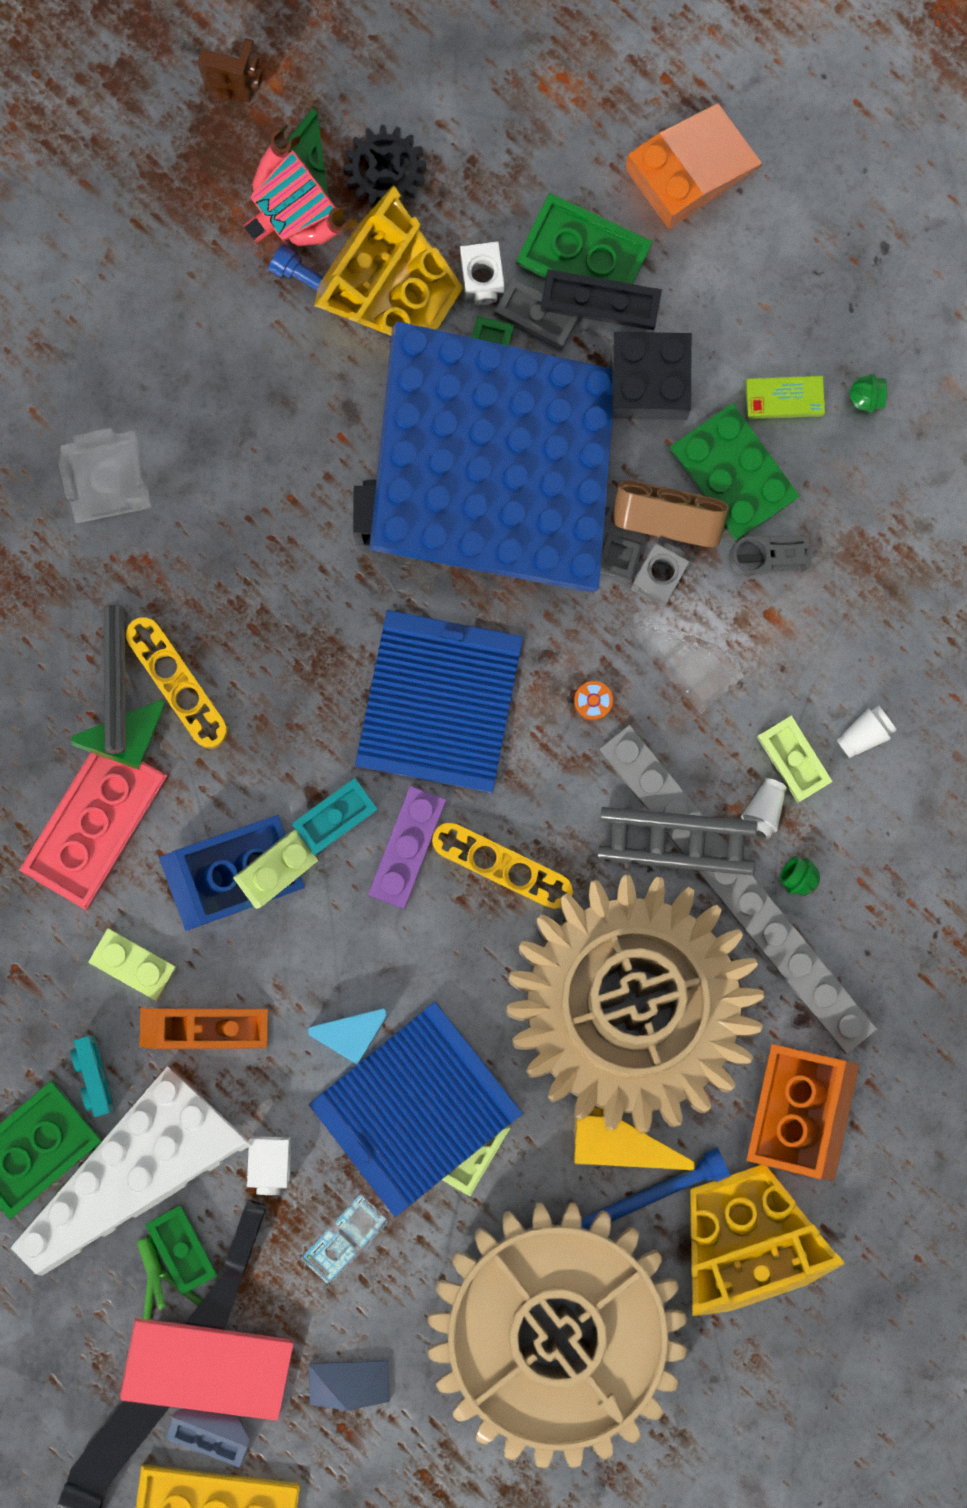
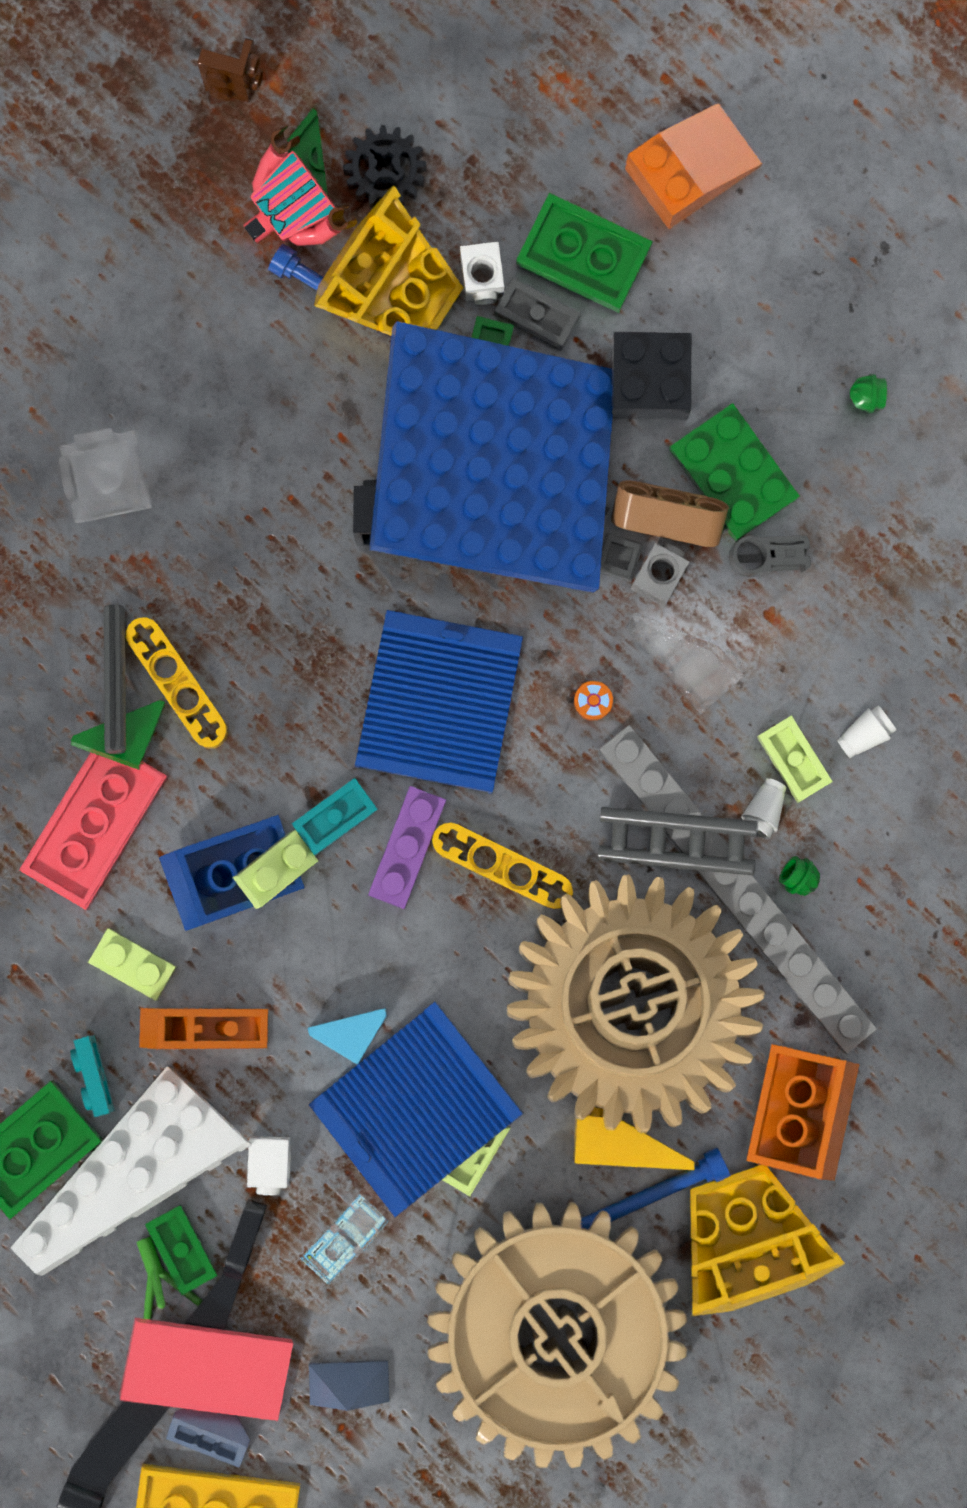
black plate [540,269,662,331] -> none
lime tile [745,376,825,419] -> none

